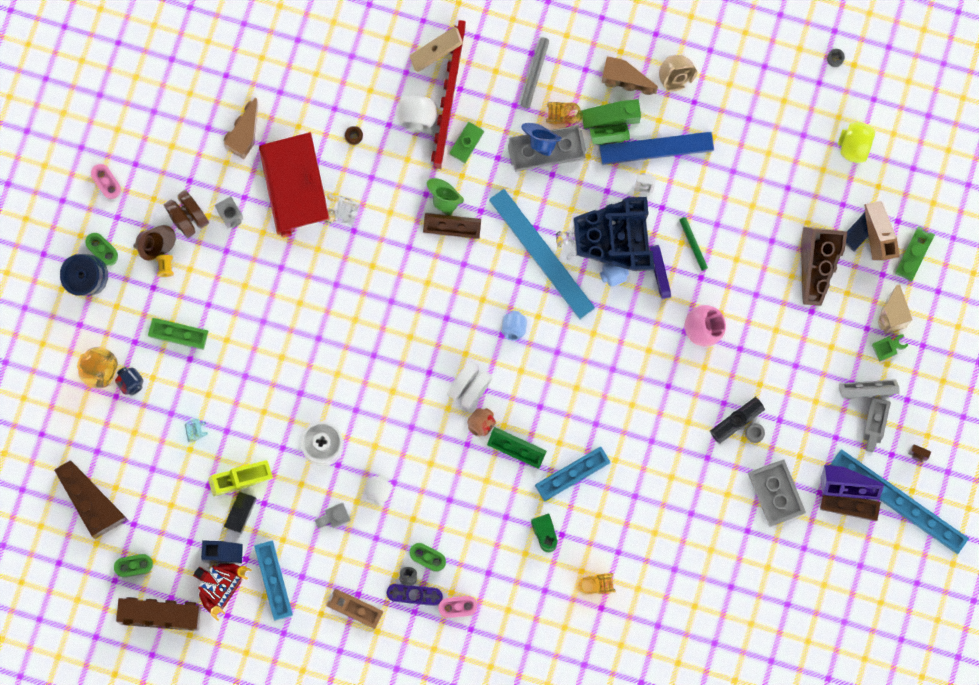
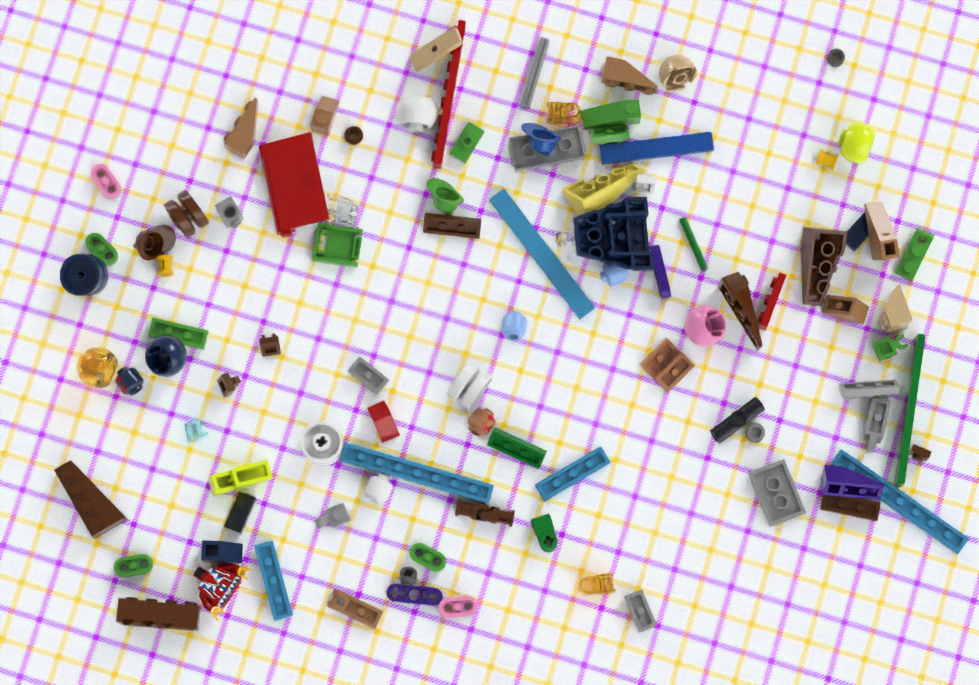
none -> dark blue wheel [145,335,187,377]
none -> reddish brown tile [217,372,241,398]
none -> reddish brown tile [259,333,281,357]
none -> medium nougat slope [310,95,340,136]
none -> bright green container [312,223,363,268]
none -> dark azure plate [340,442,494,505]
none -> light grey plate [347,356,389,396]
none -> slope [367,401,400,443]
none -> reddish brown piece [455,499,515,527]
none -> light yellow wedge [562,162,645,216]
none -> light grey plate [624,589,657,633]
none -> nougat slope [639,338,695,392]
none -> reddish brown wedge [718,271,763,351]
none -> red plate [757,272,786,331]
none -> yellow bush [815,149,839,170]
none -> medium nougat slope [821,295,869,324]
none -> green tile [894,333,926,487]

